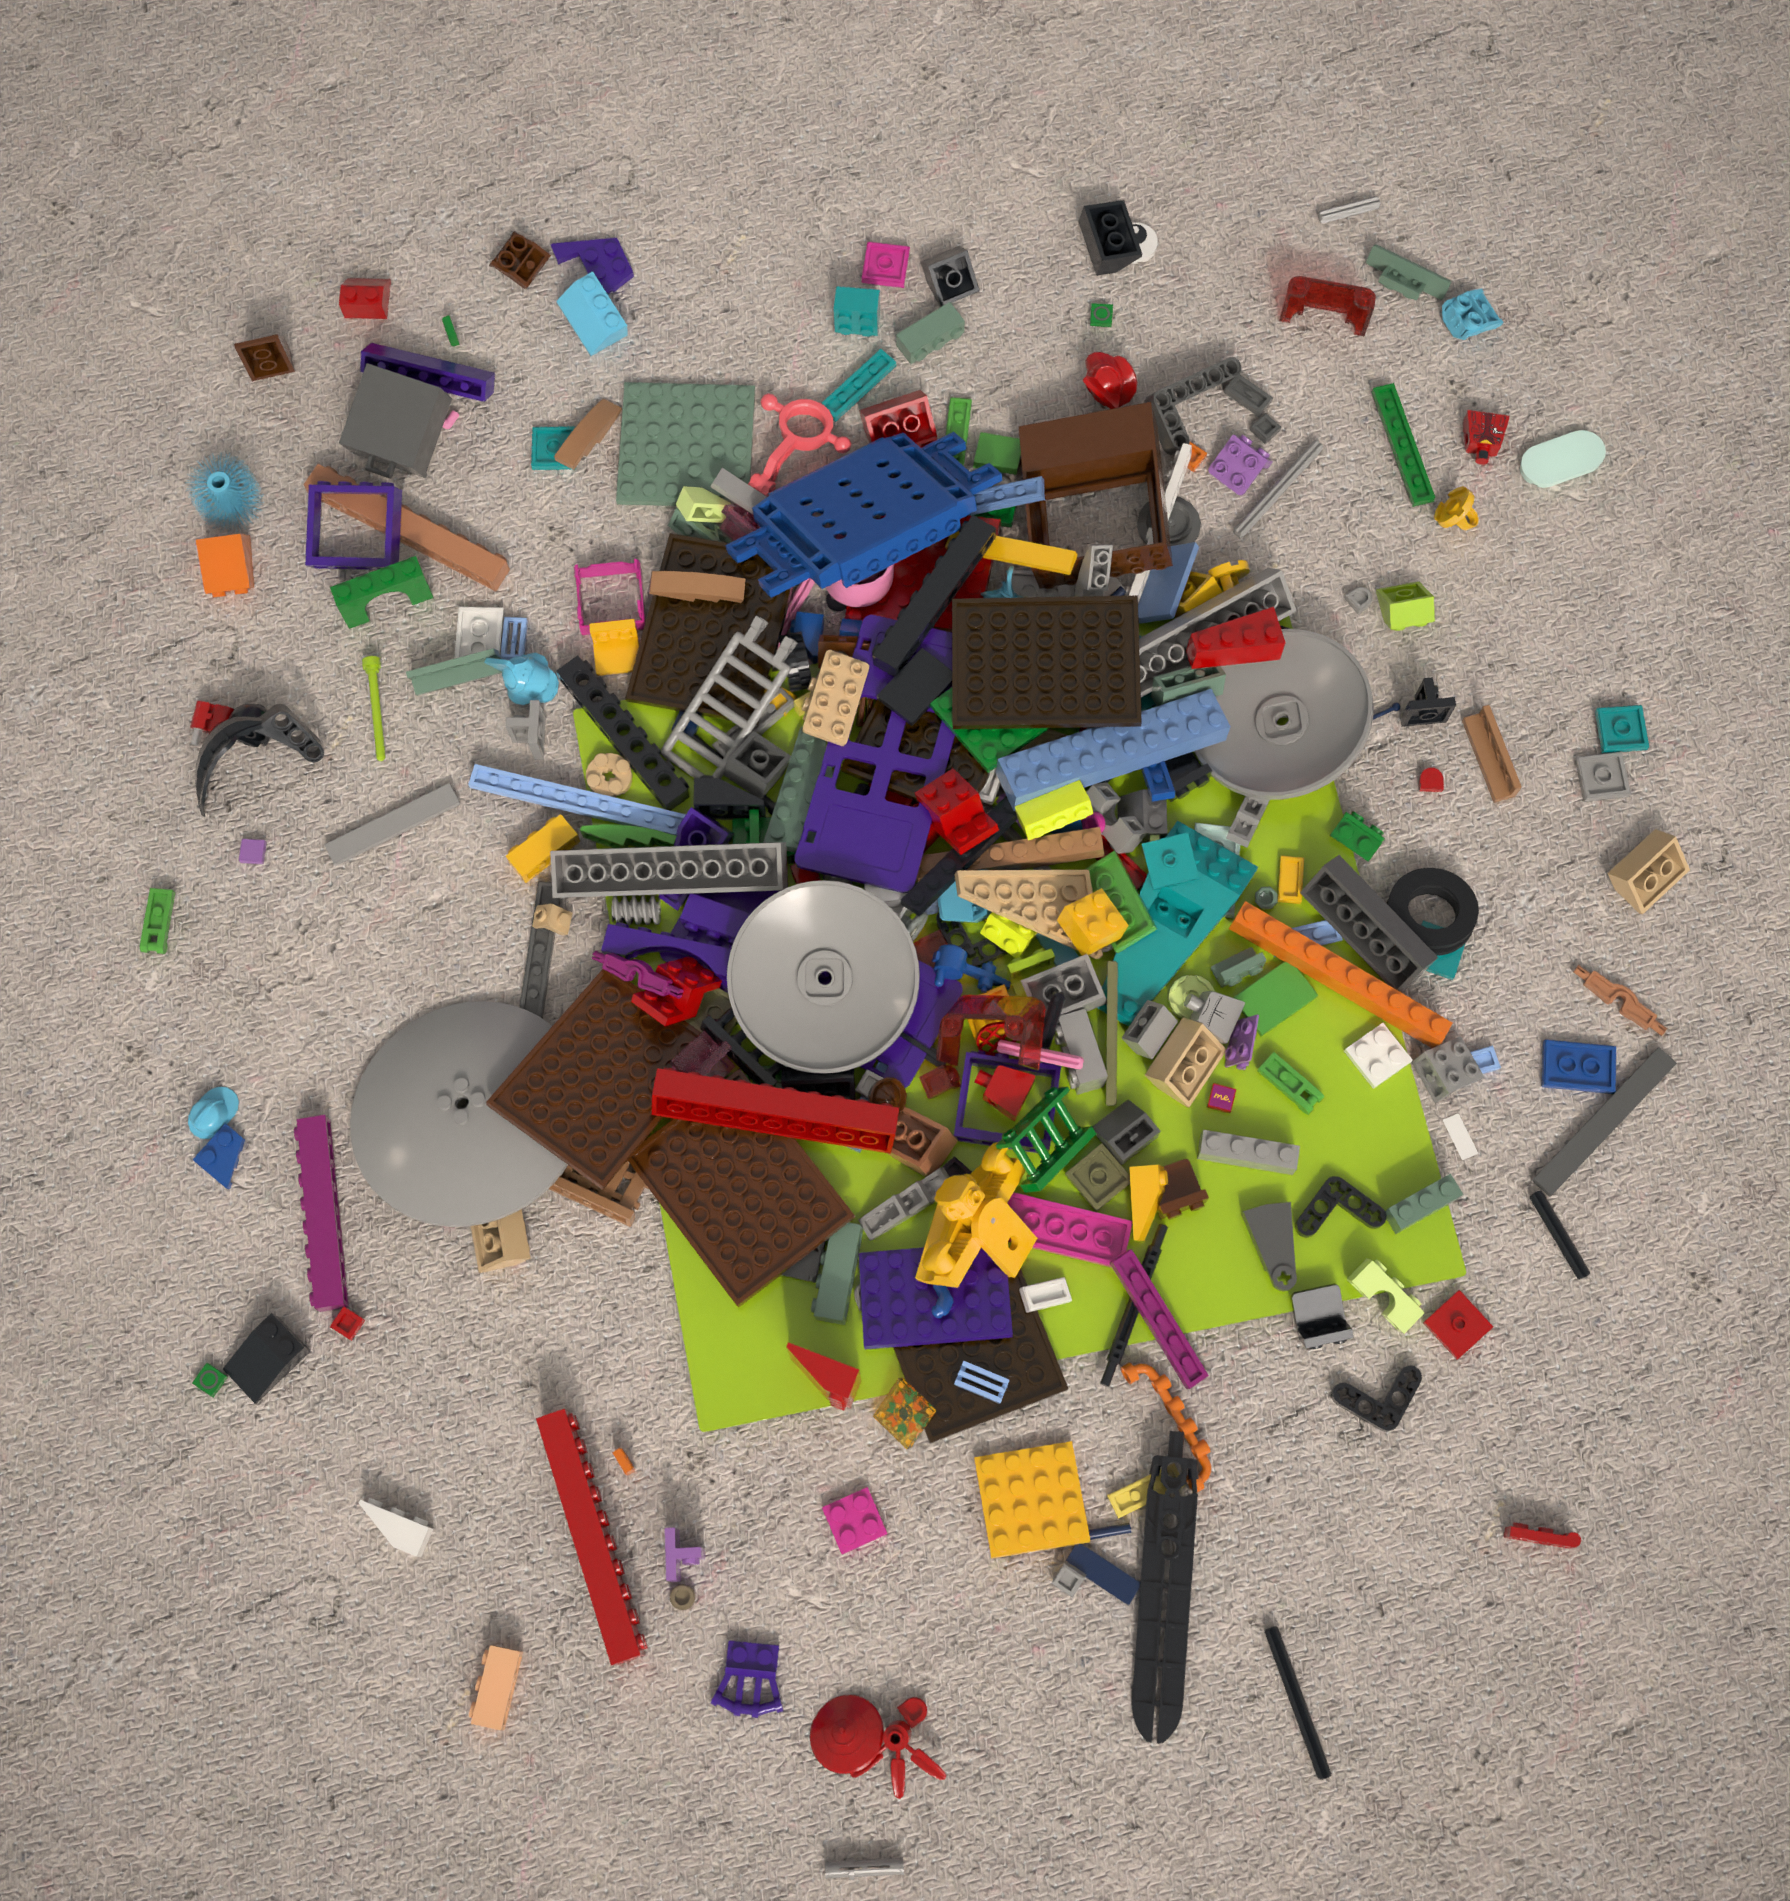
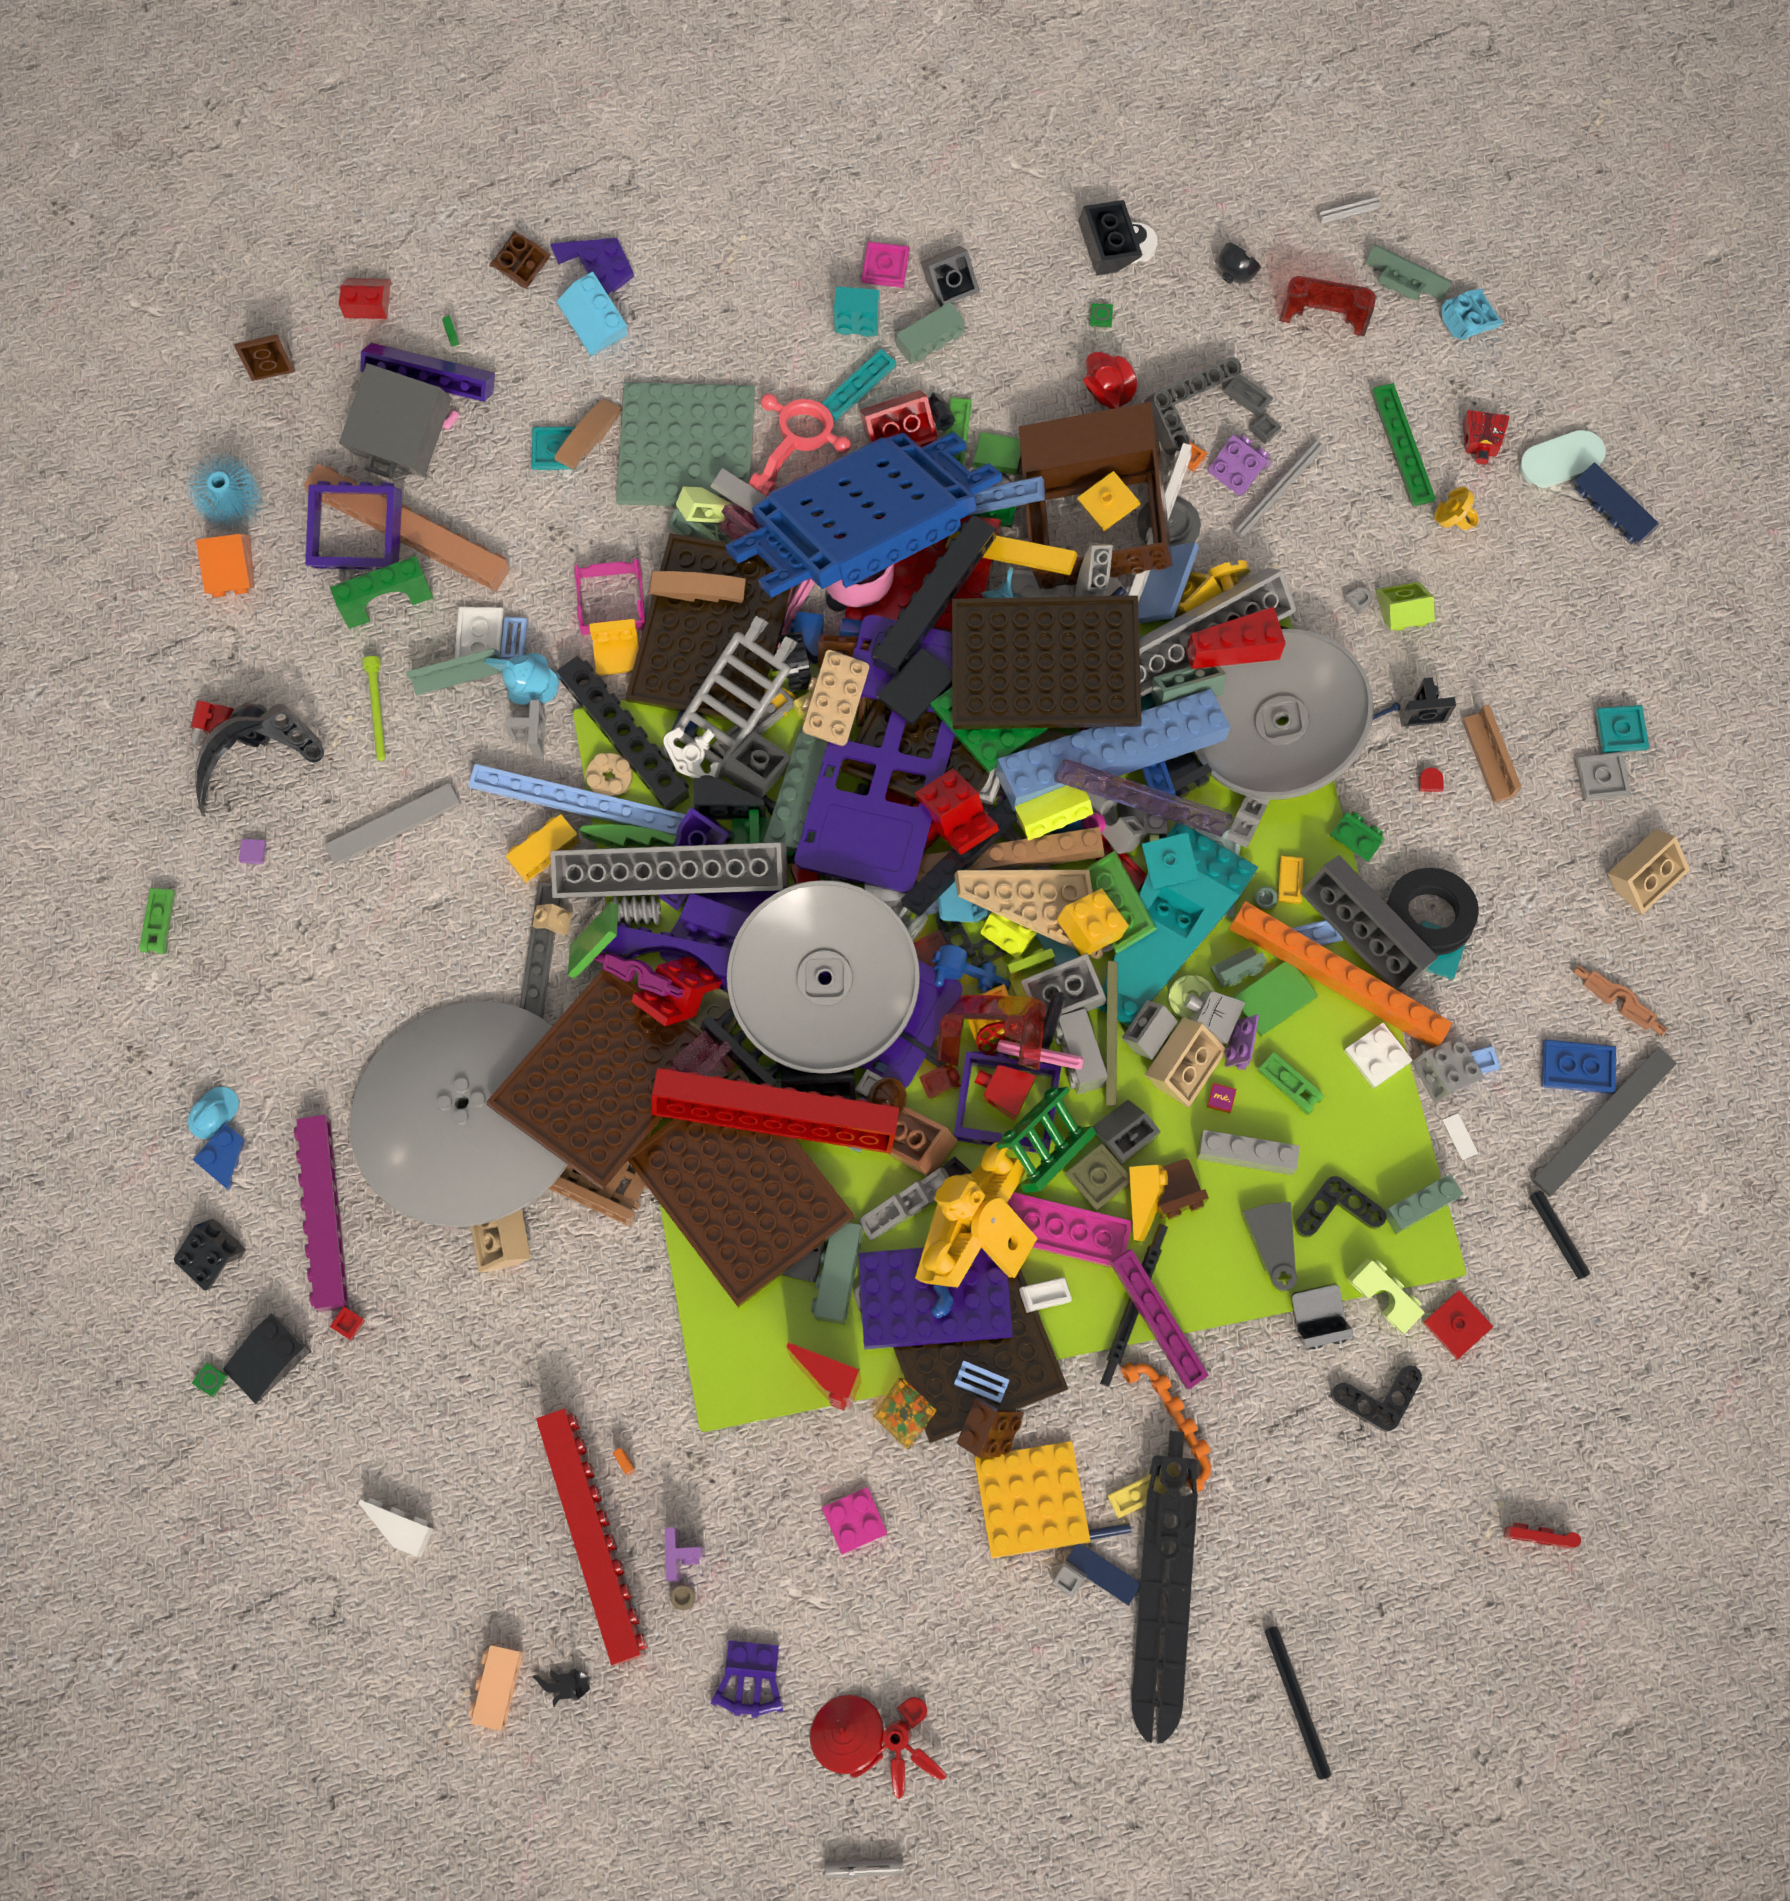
none -> black bracket [174,1218,246,1290]
none -> black piece [533,1668,590,1707]
none -> bright green tile [568,902,618,979]
none -> white piece [663,727,722,778]
none -> black hinge [928,392,955,430]
none -> reddish brown bracket [956,1398,1023,1458]
none -> clear purple plate [1054,758,1233,837]
none -> yellow plate [1077,471,1140,532]
none -> black cylinder [1217,242,1261,284]
none -> dark blue brick [1574,462,1659,546]

